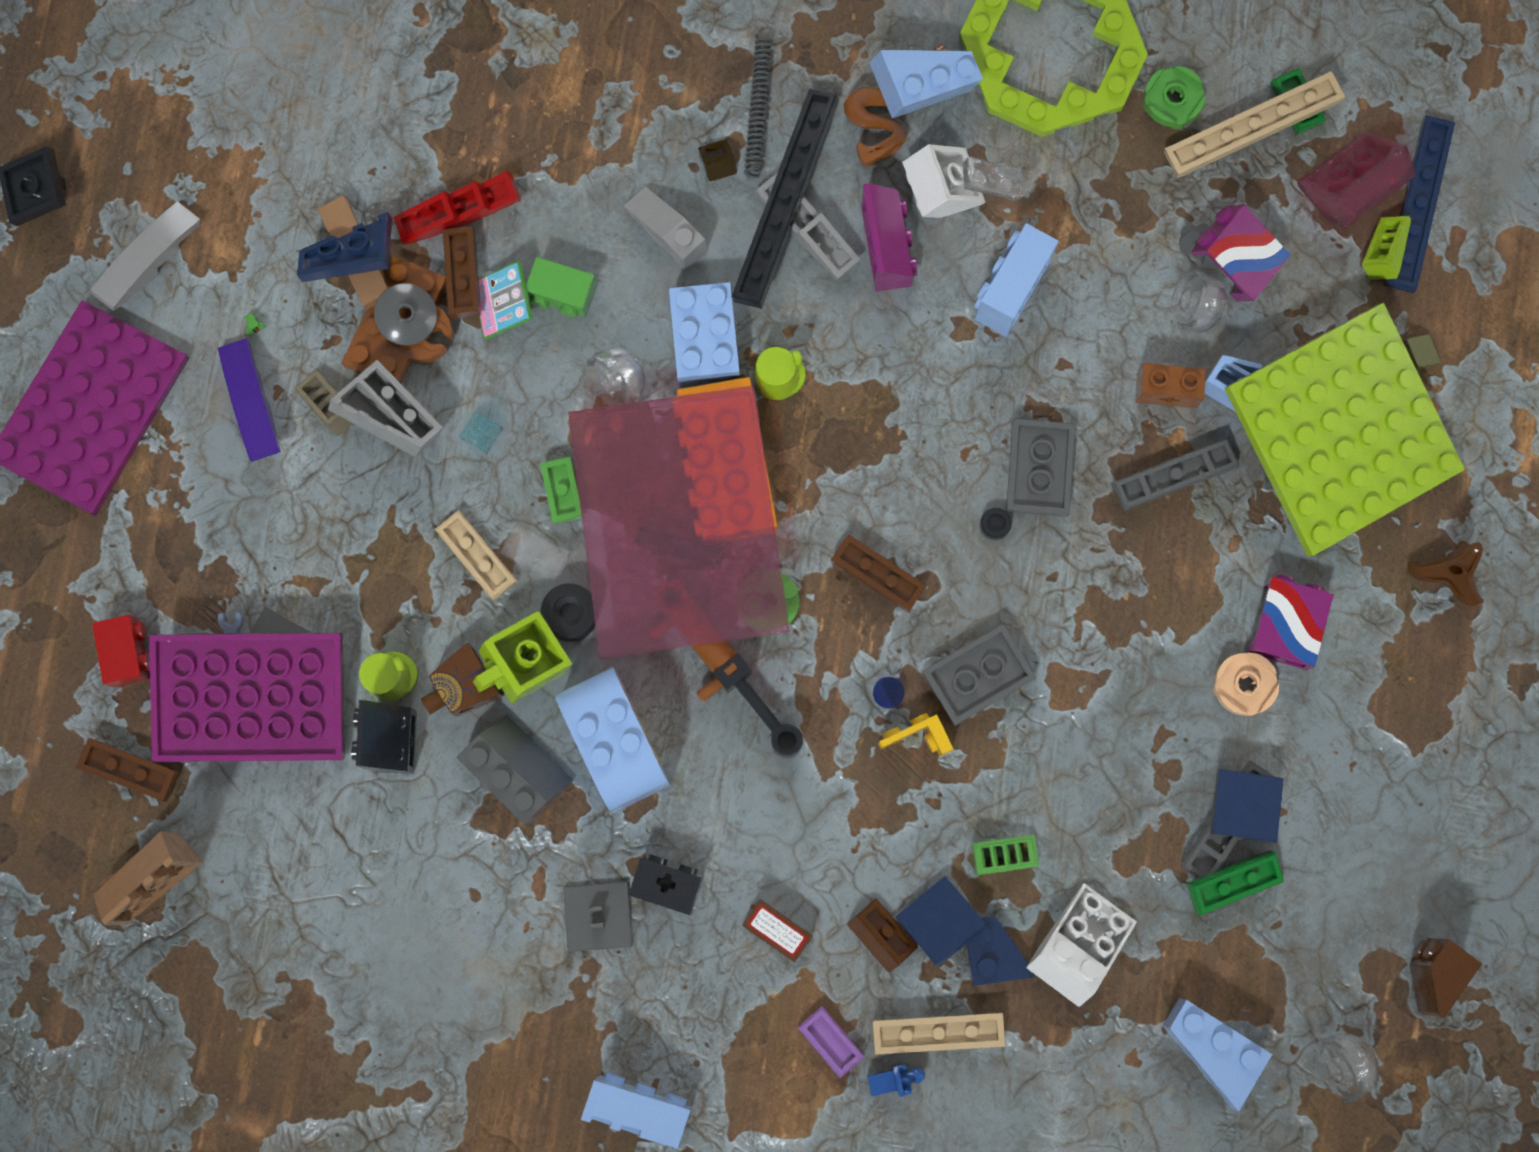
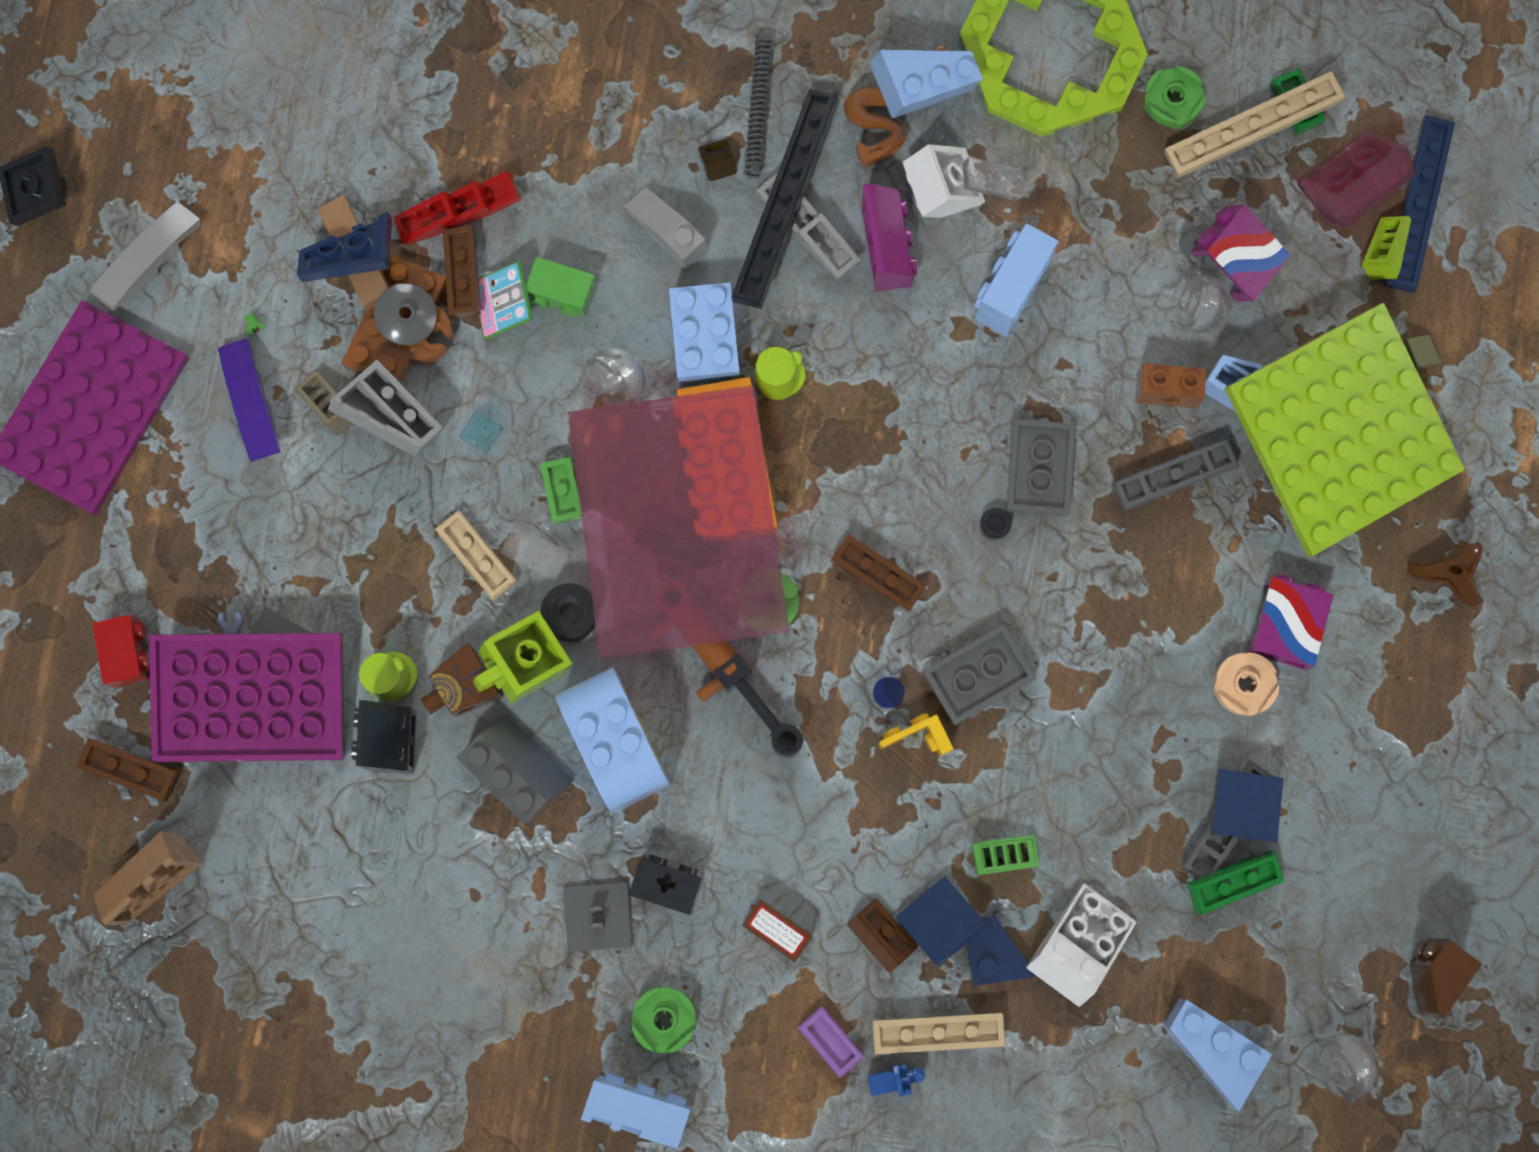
none -> bright green plate [632,987,697,1053]

